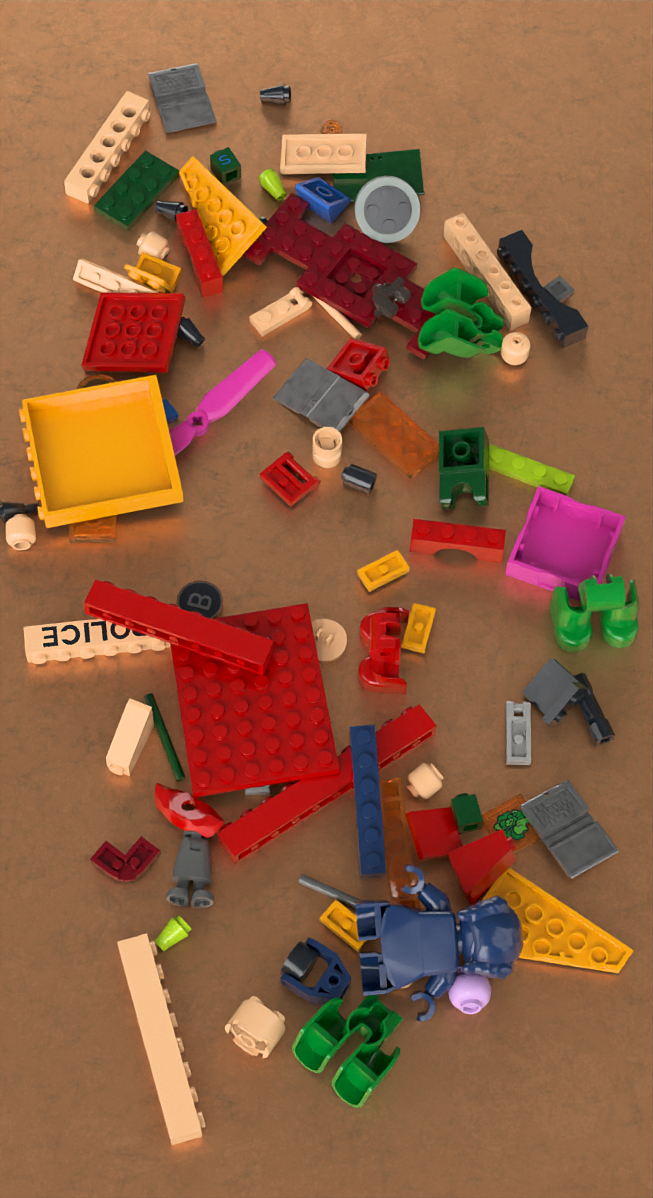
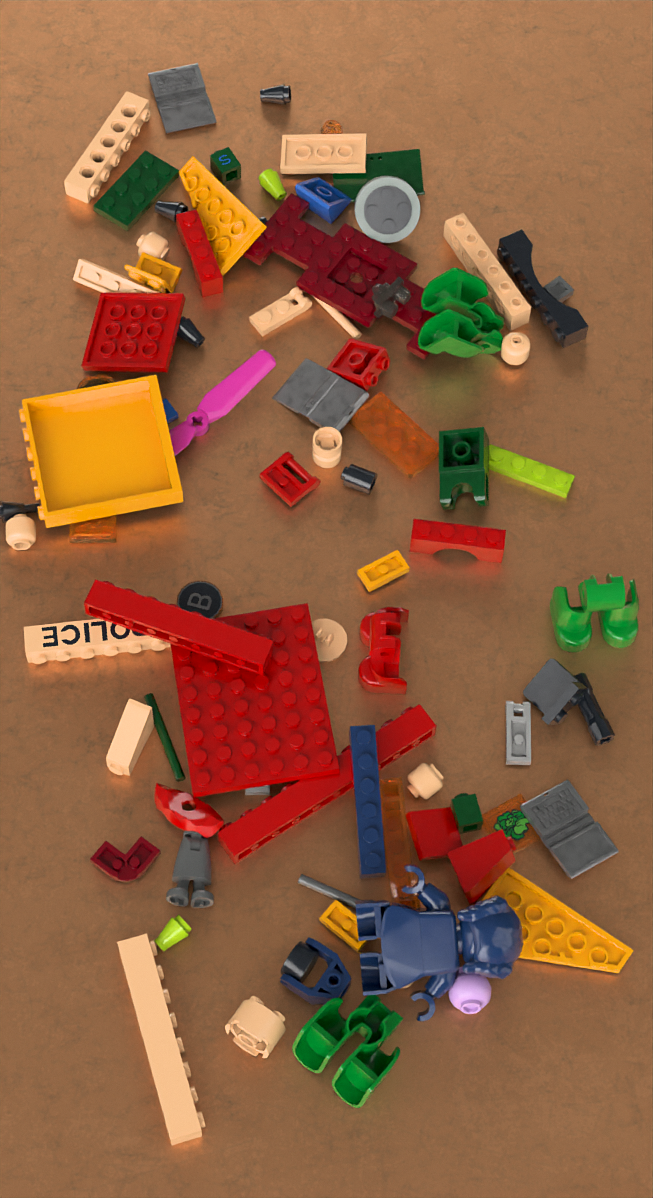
light orange plate [401,603,436,653] -> none
dark pink tile [505,486,626,601] -> none

